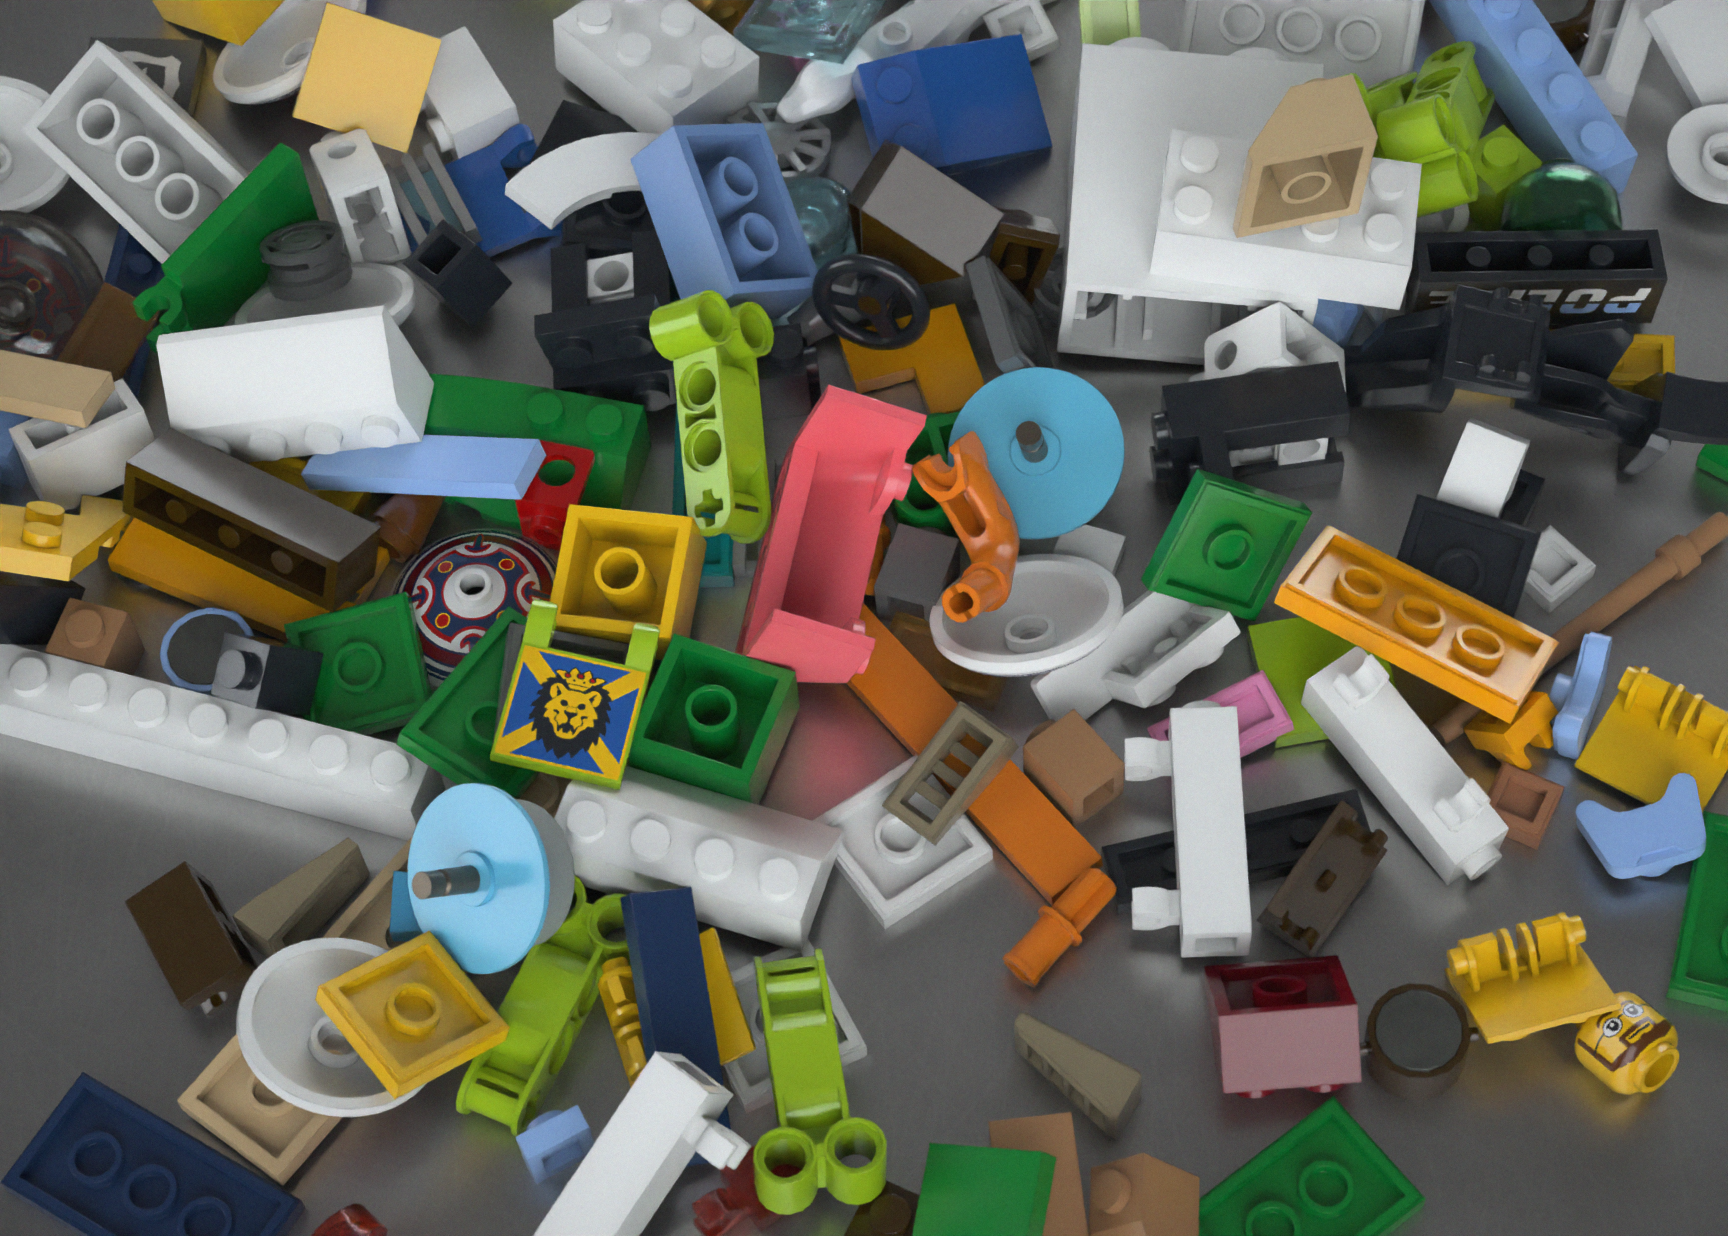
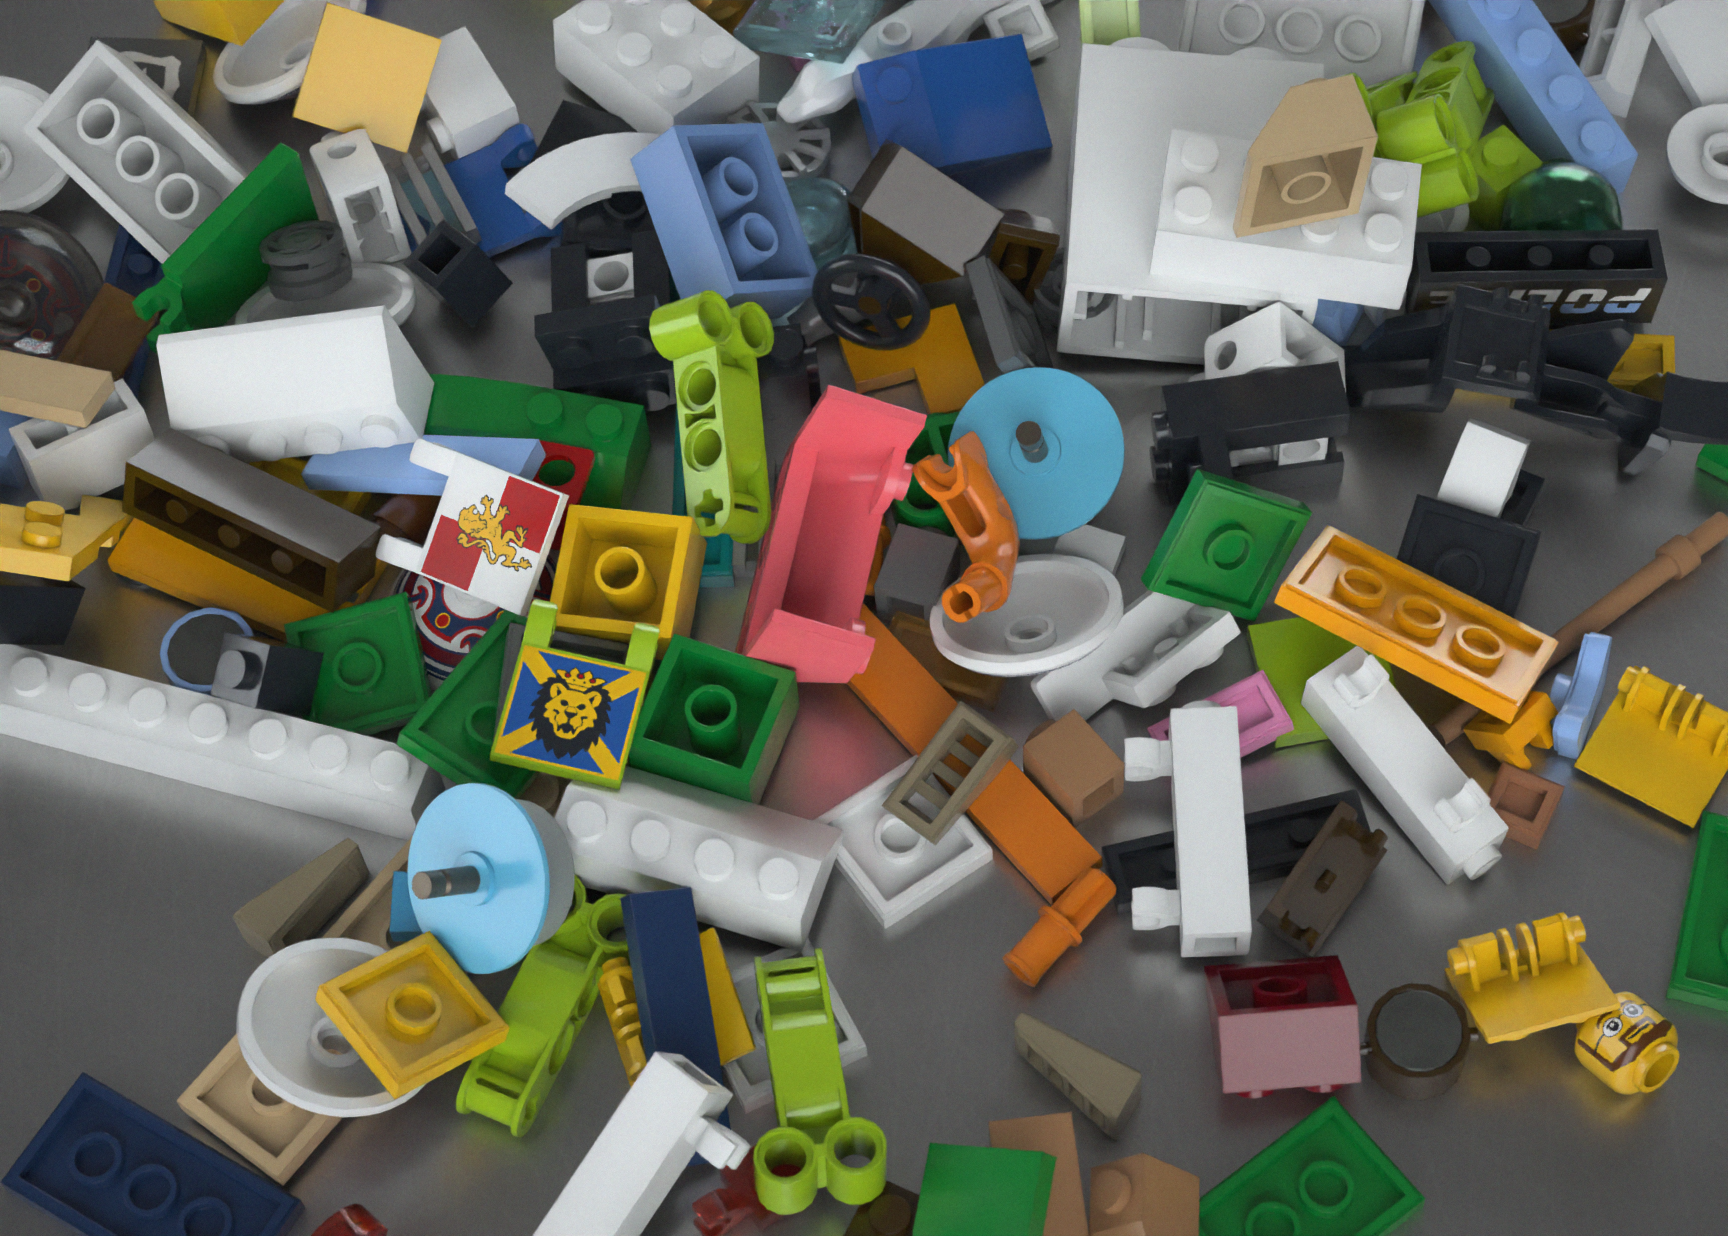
medium nougat brick [44,598,145,676] -> none
dark brown hinge [124,861,258,1016] -> none
light blue plate [516,1105,594,1184] -> none
white tile [1524,525,1596,613] -> none
light blue piece [1576,773,1706,879] -> none
none -> flag [375,438,569,616]

